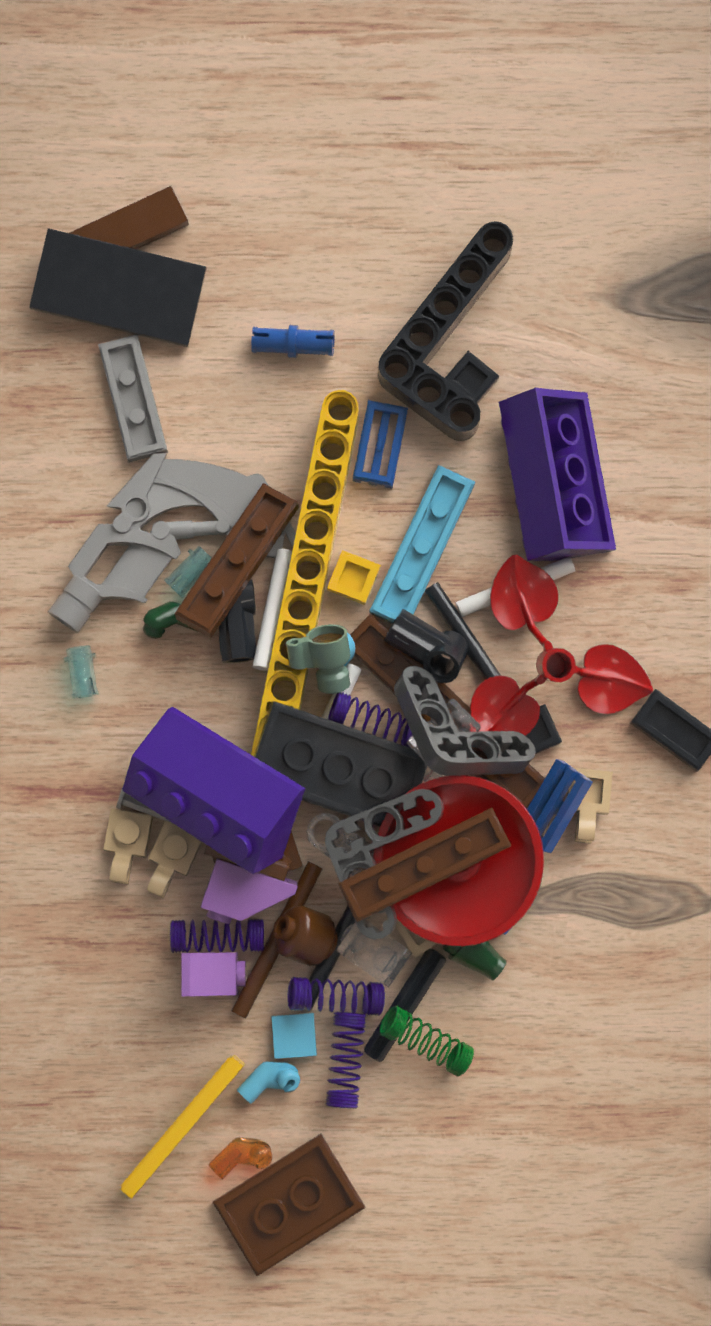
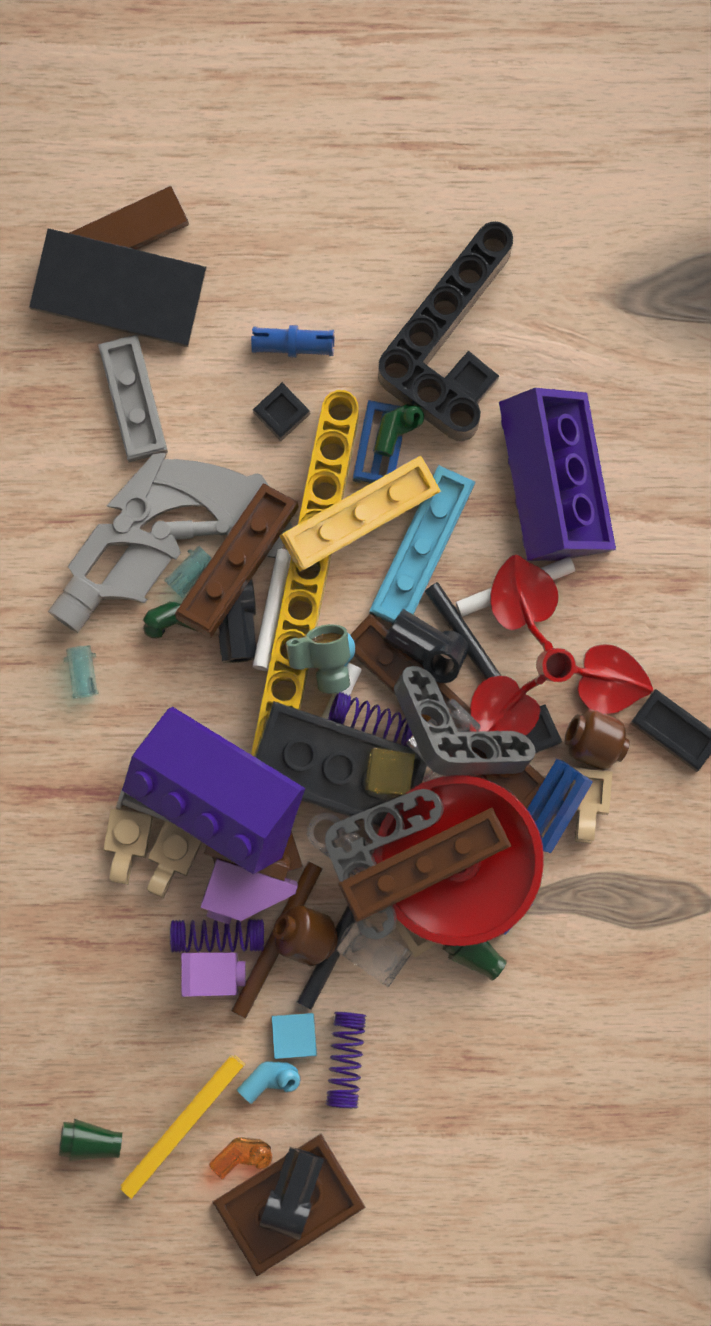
dark purple piece [288,977,385,1016] -> none
yellow plate [327,550,381,605] -> none
black axle [364,948,446,1062] -> none
green piece [380,1006,474,1077] -> none
none -> dark green cone [59,1119,122,1162]
none -> black tile [253,382,310,441]
none -> black piece [259,1146,324,1241]
none -> yellow tile [279,456,441,572]
none -> clear yellow tile [365,748,415,796]
none -> dark green arm [373,404,424,457]
none -> reddish brown head [564,709,630,770]

